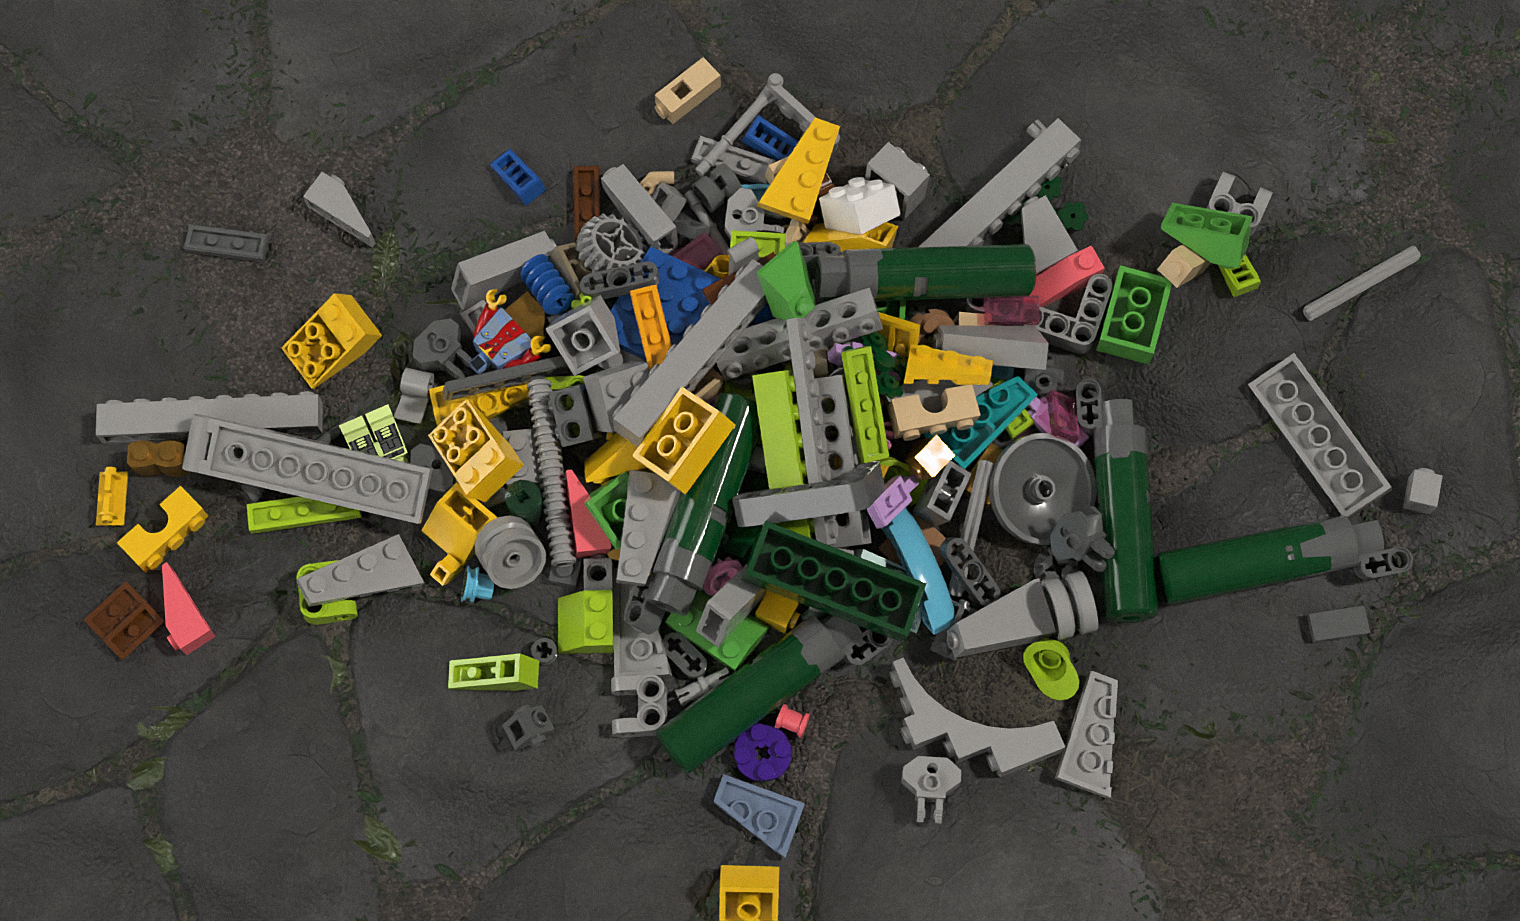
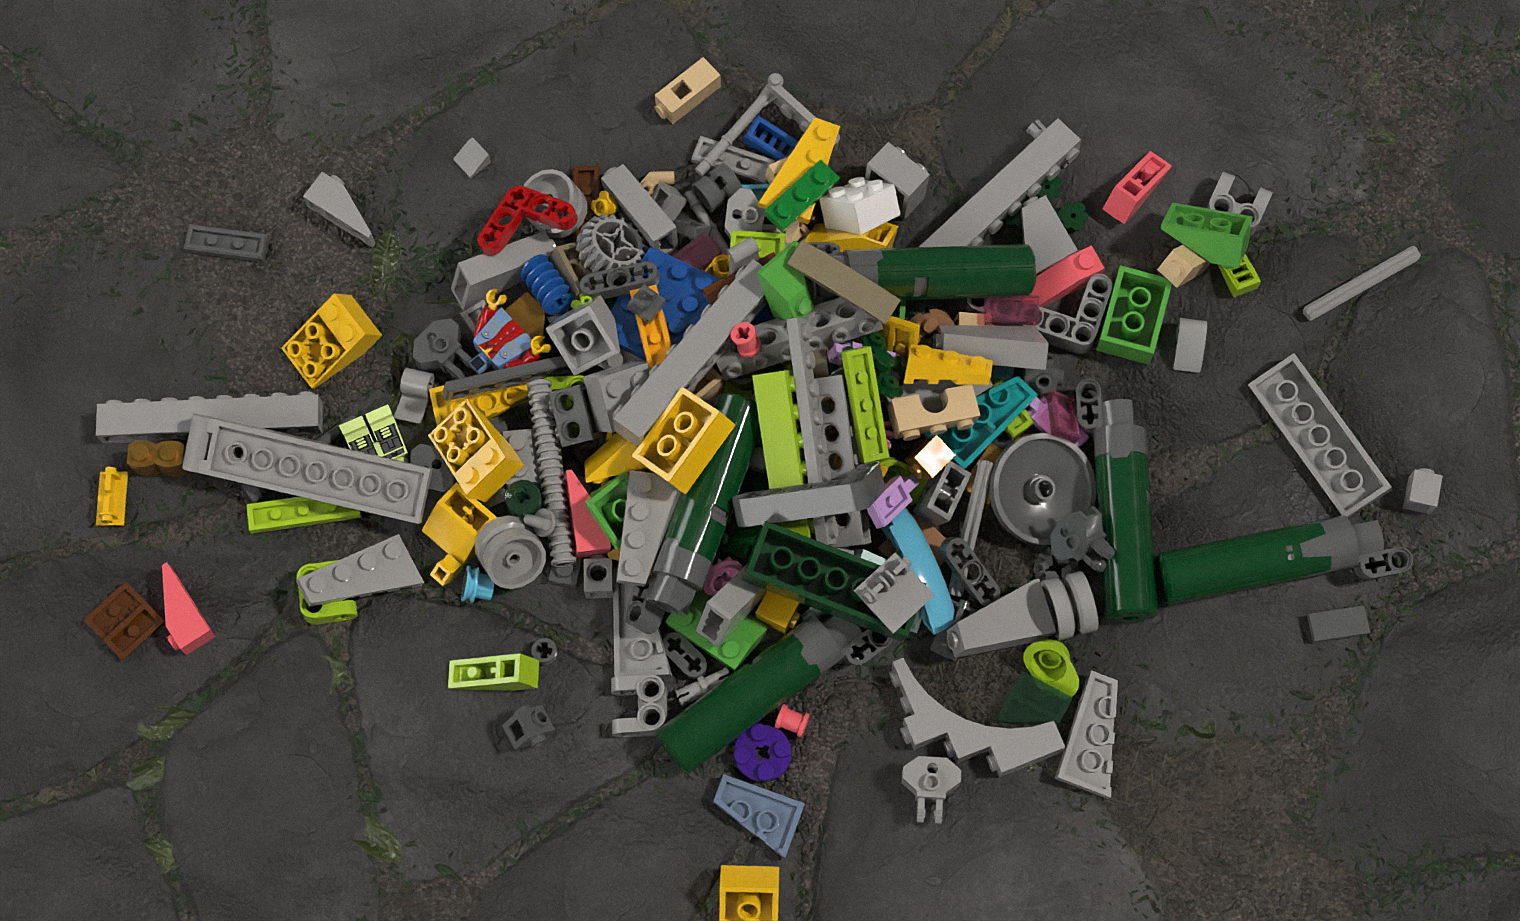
yellow arch [117,486,208,573] -> none
blue slope [490,149,545,205] -> none
lime slope [558,590,614,654] -> none
none -> light grey slope [453,137,491,179]
none -> red beam [478,186,578,256]
none -> light grey wheel [521,169,587,238]
none -> light grey plate [524,508,555,537]
none -> yellow plate [591,191,618,217]
none -> dark grey tile [627,284,667,324]
none -> coral bush [731,322,762,358]
none -> green plate [763,159,840,233]
none -> dark tan slope [787,240,901,324]
none -> light grey hinge [854,553,934,633]
none -> clear green wing [996,671,1073,724]
none -> coral slope [1103,151,1172,224]
none -> light grey panel [1173,318,1207,373]

